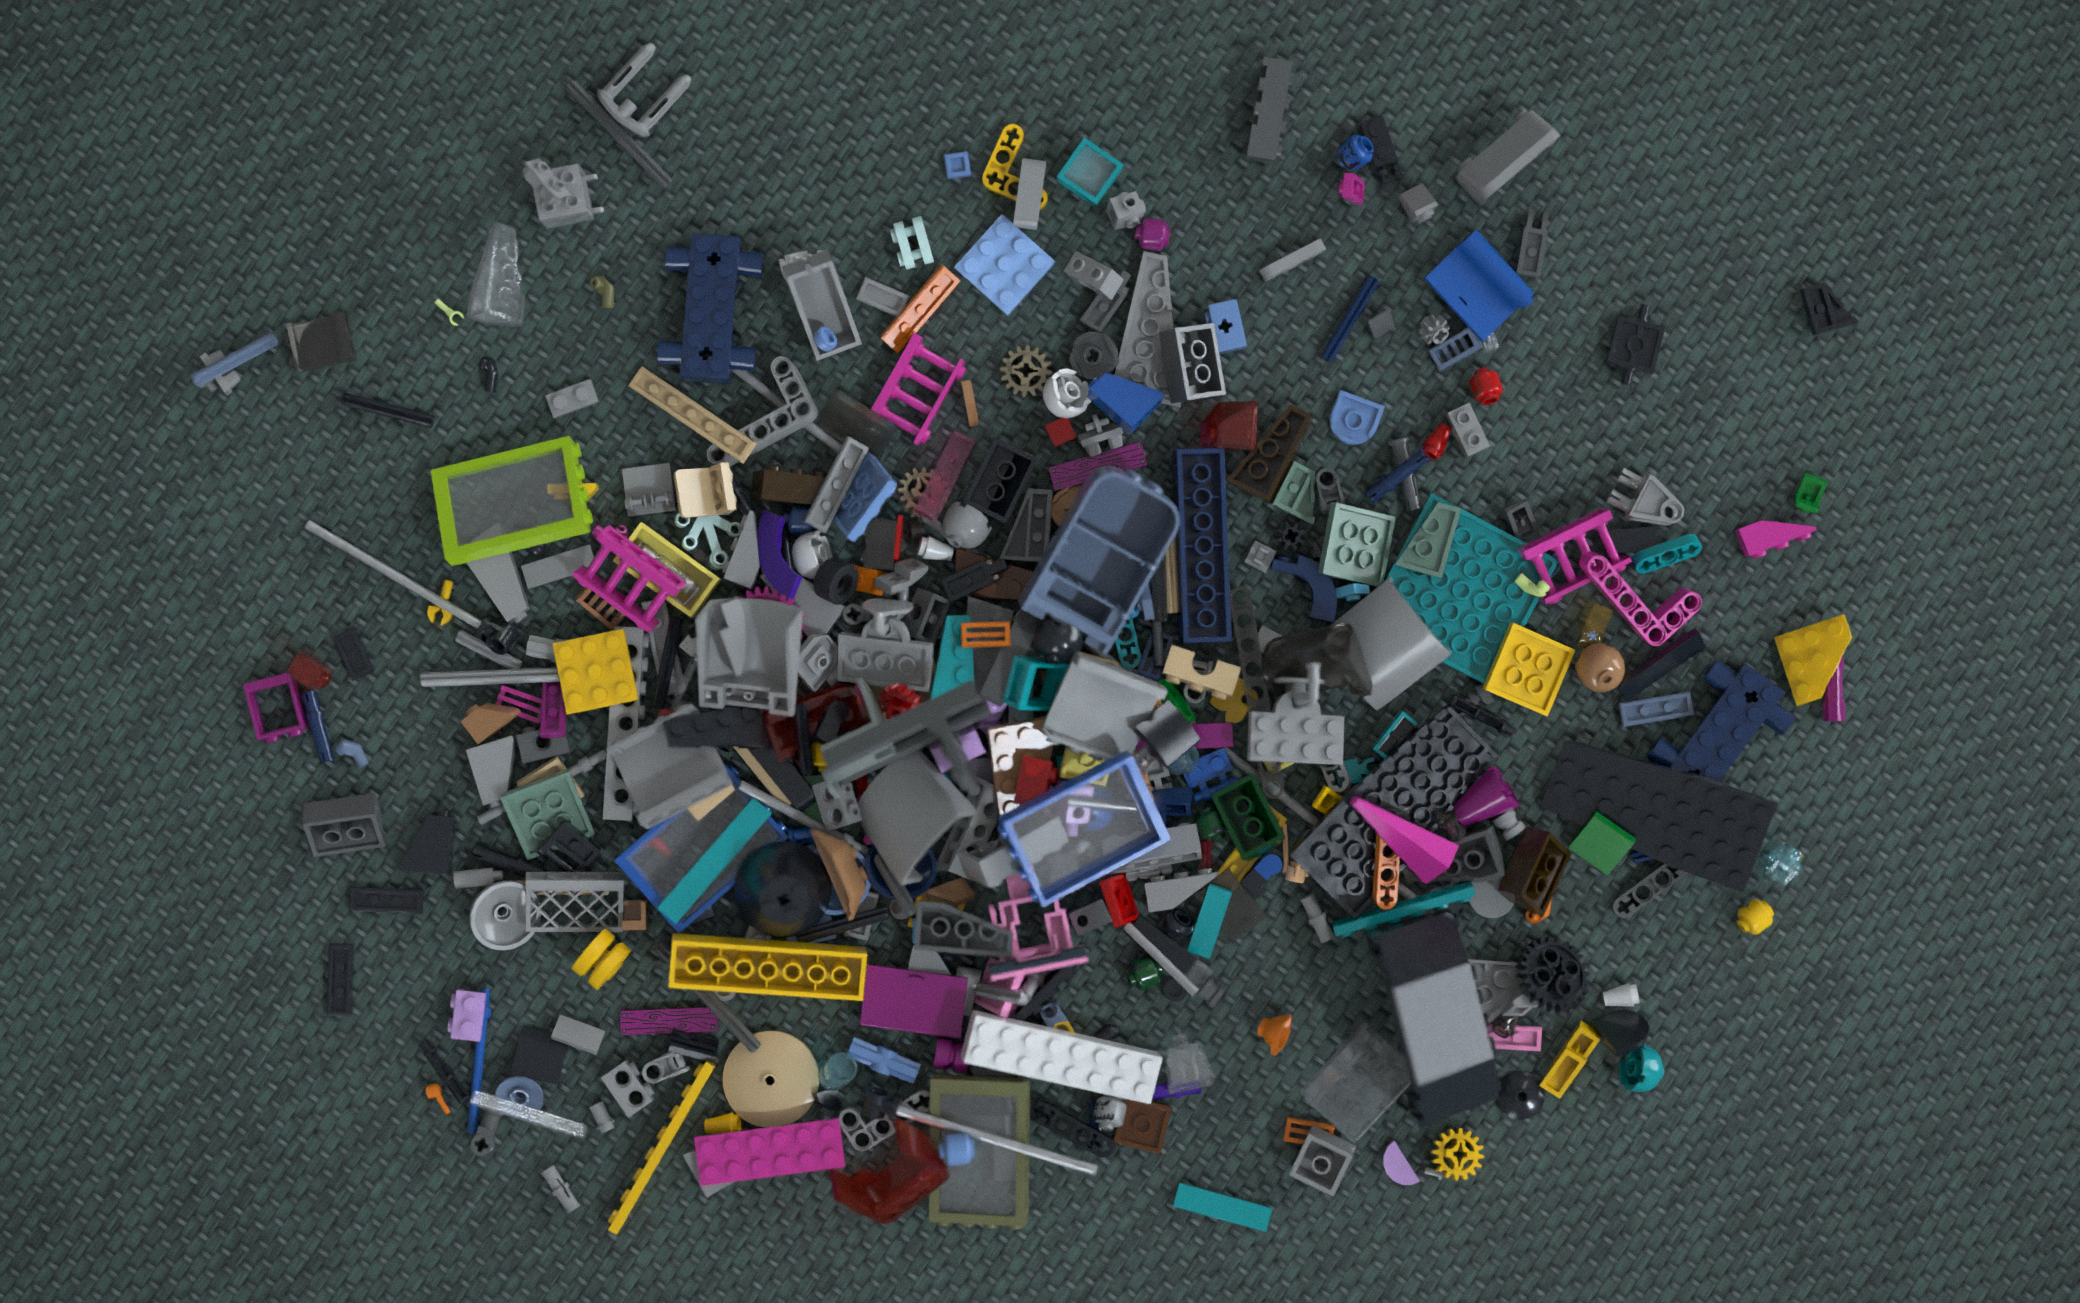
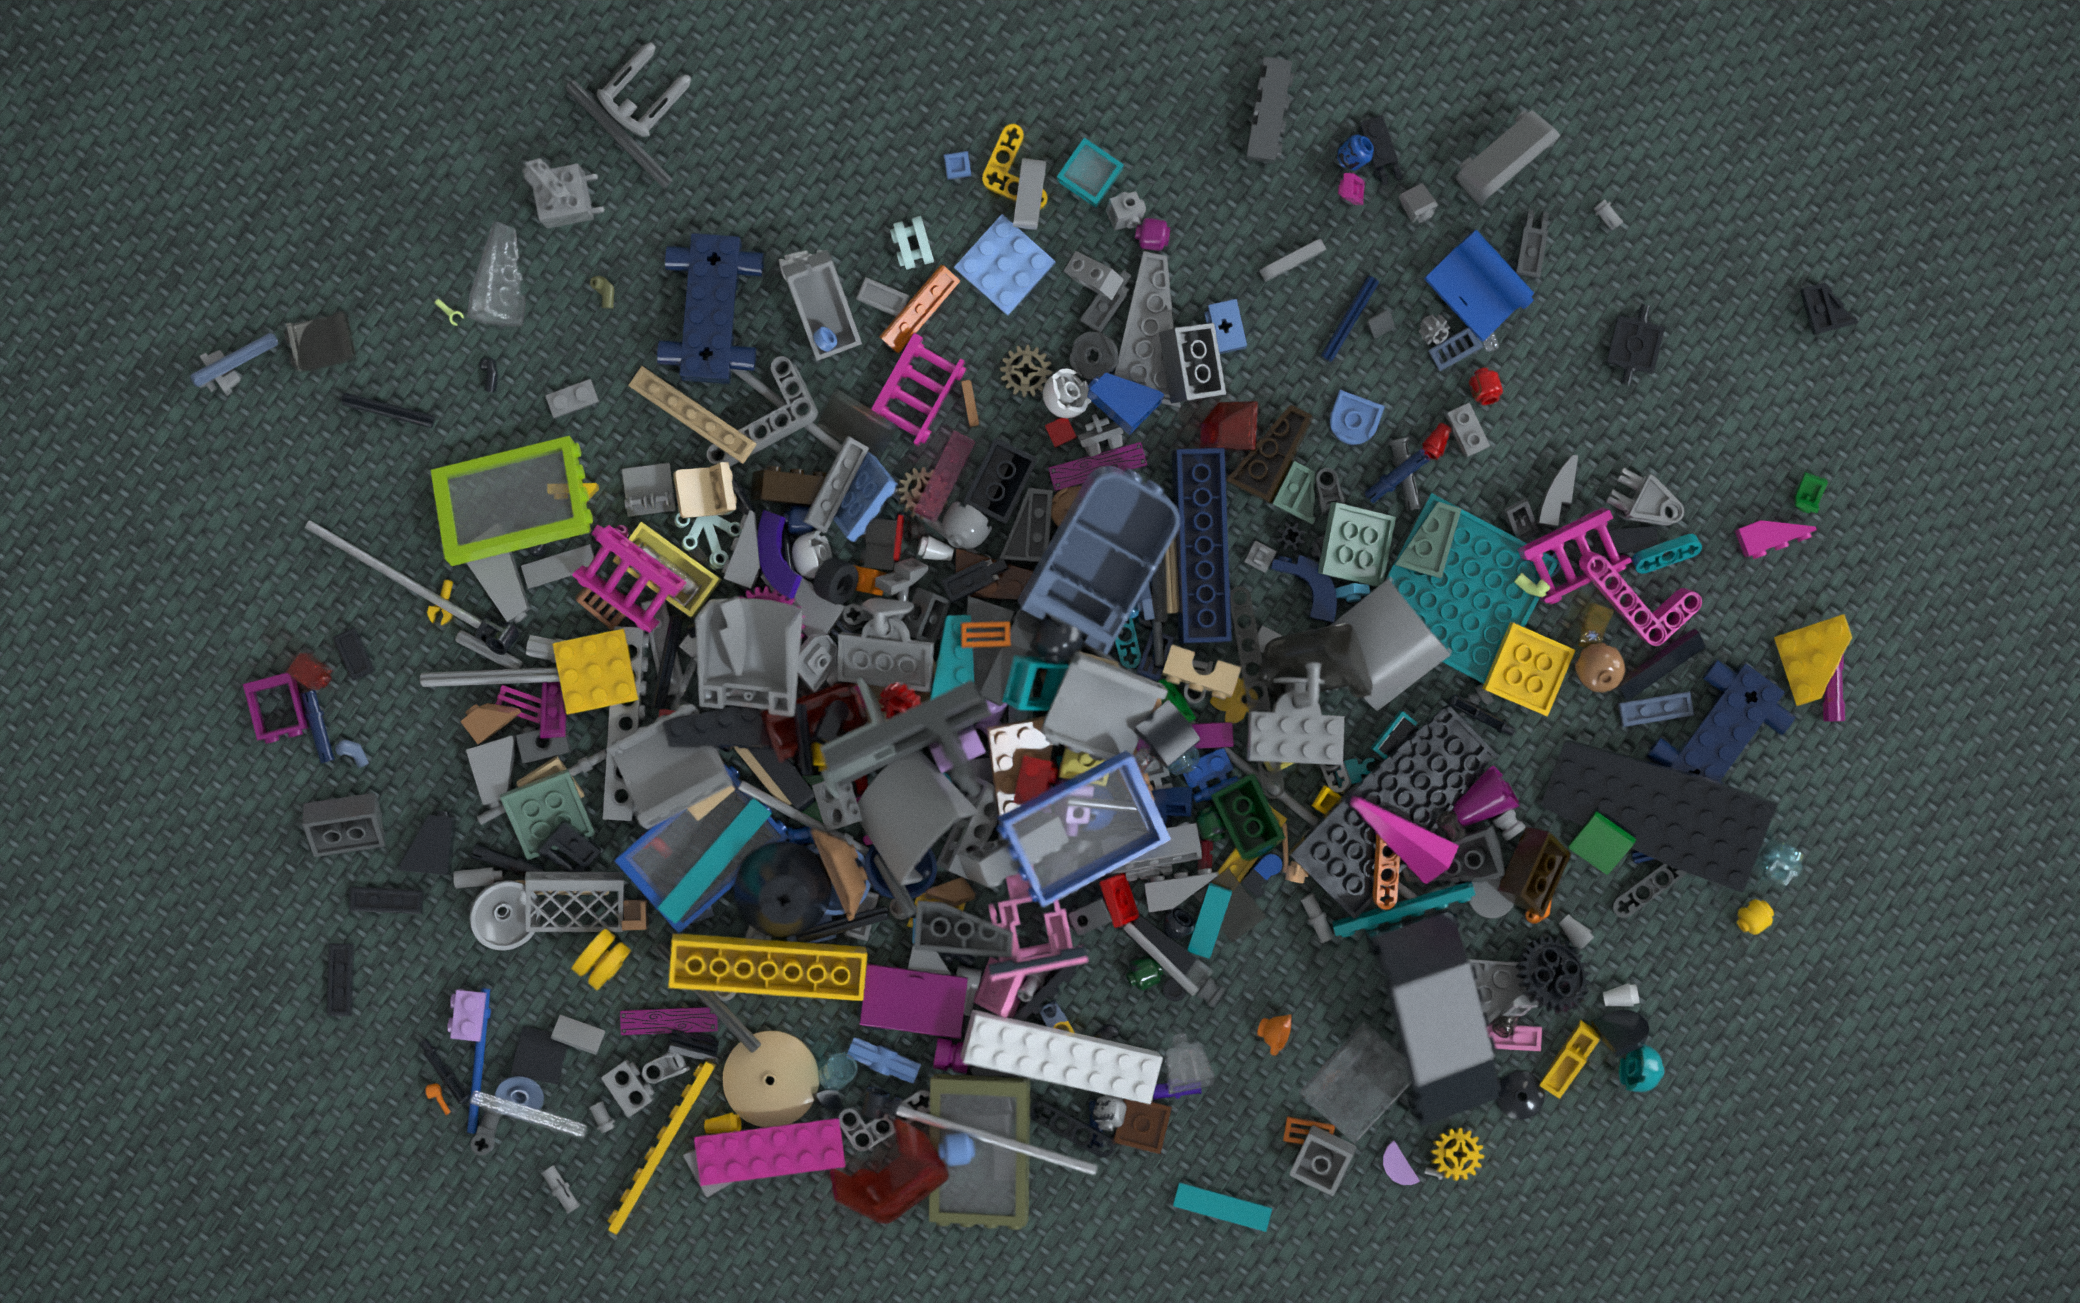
light grey axle [975,982,1029,1005] -> none
none -> light grey slope [1536,455,1578,527]
none -> light grey cone [1559,915,1594,950]
none -> light grey pin [1593,199,1623,231]

